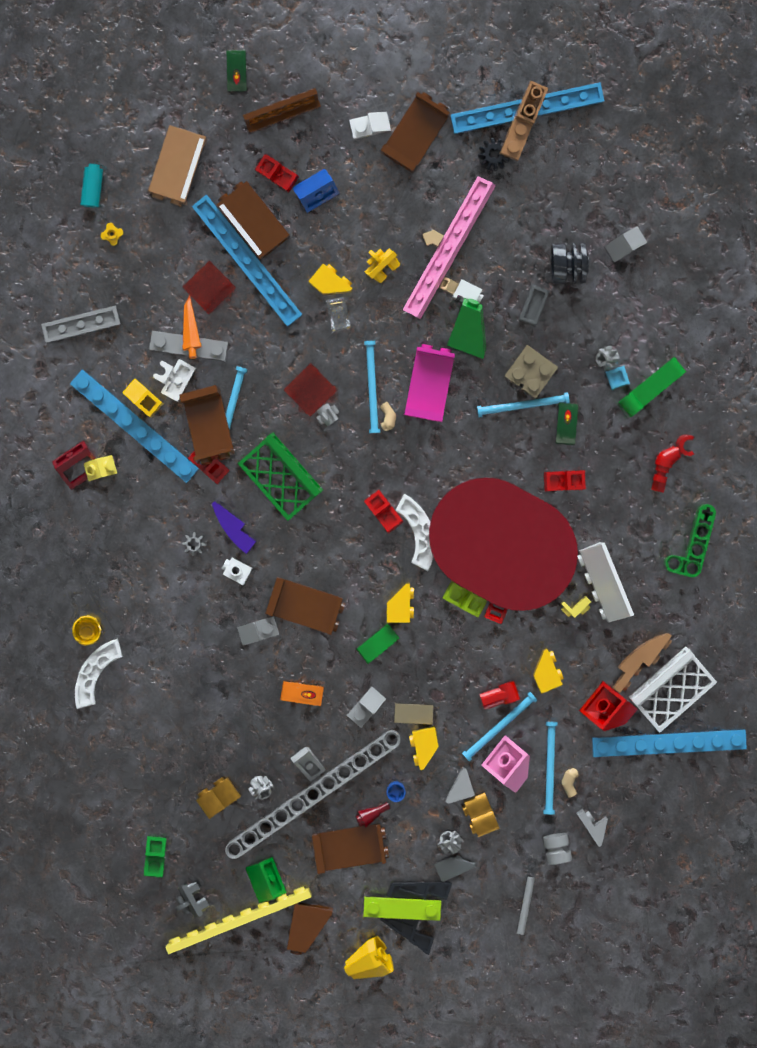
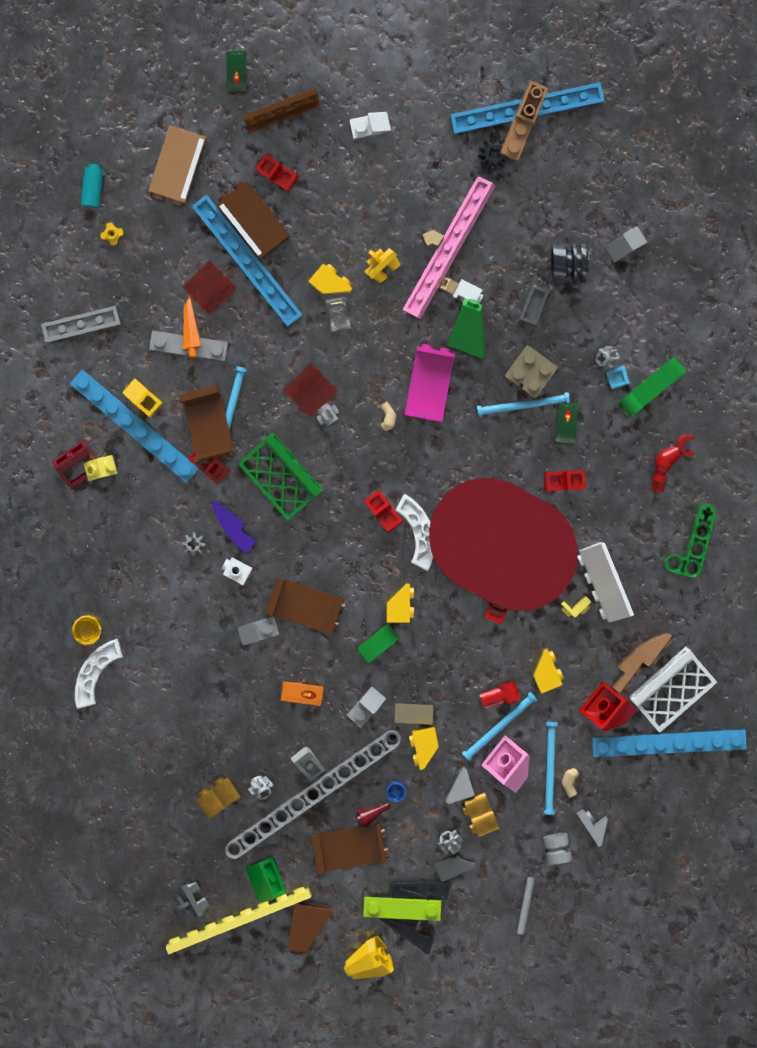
green slope [143,836,167,878] -> none
white plate [153,359,196,402] -> none
blue panel [293,169,340,213] -> none
medium azure bar [364,341,381,433] -> none
reddish brown panel [380,92,450,173] -> none
lime slope [442,581,487,618] -> none

